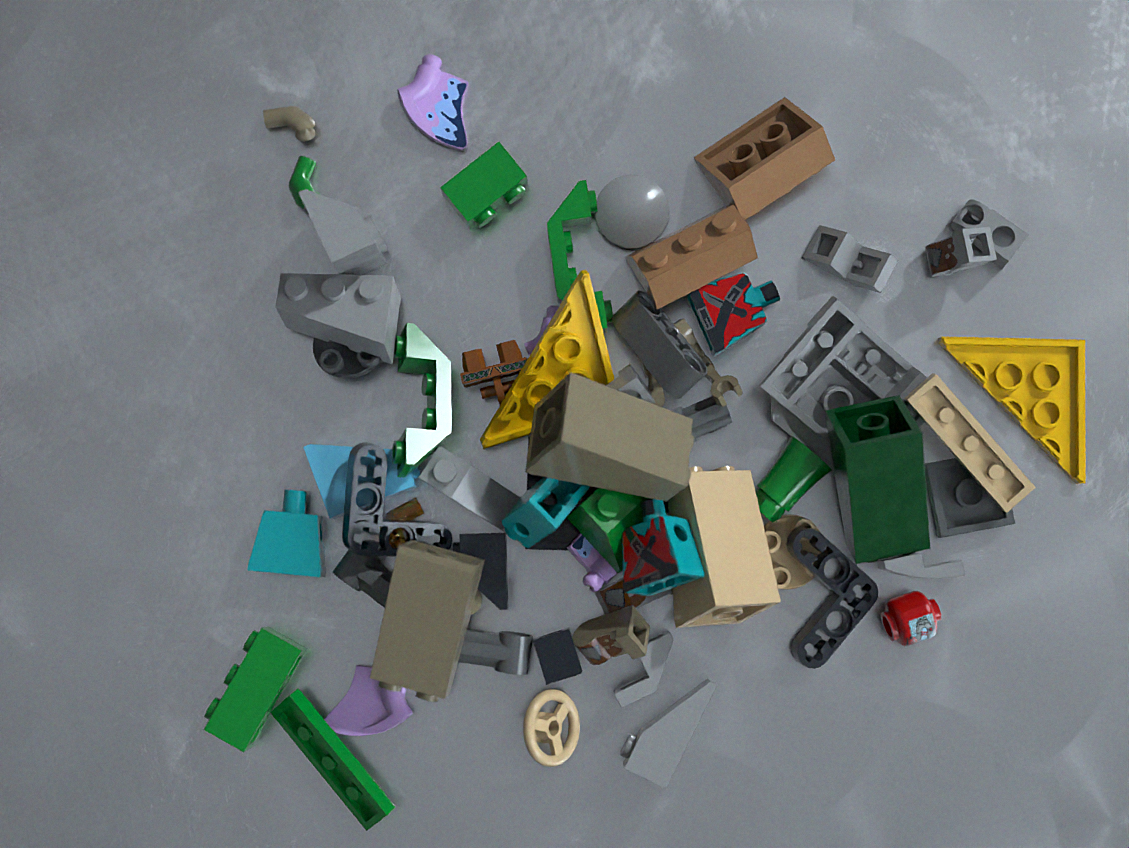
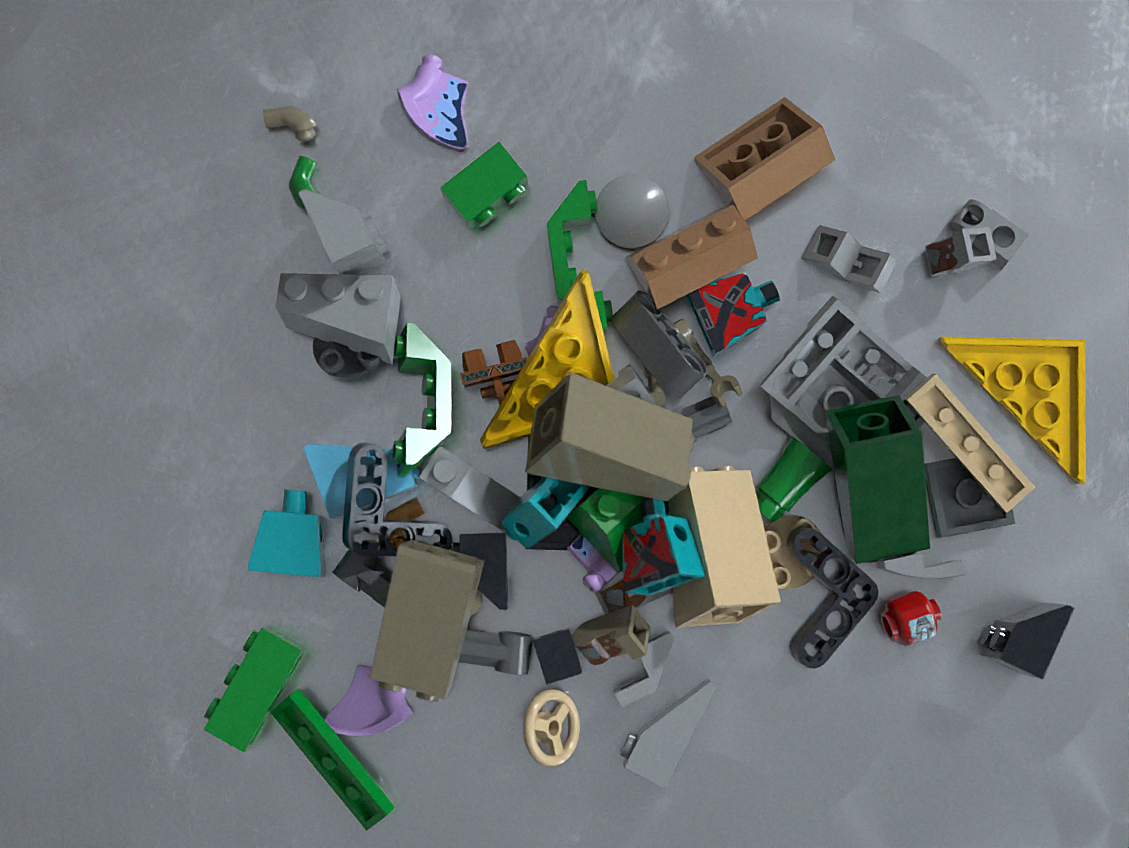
none -> black slope [980,603,1075,680]

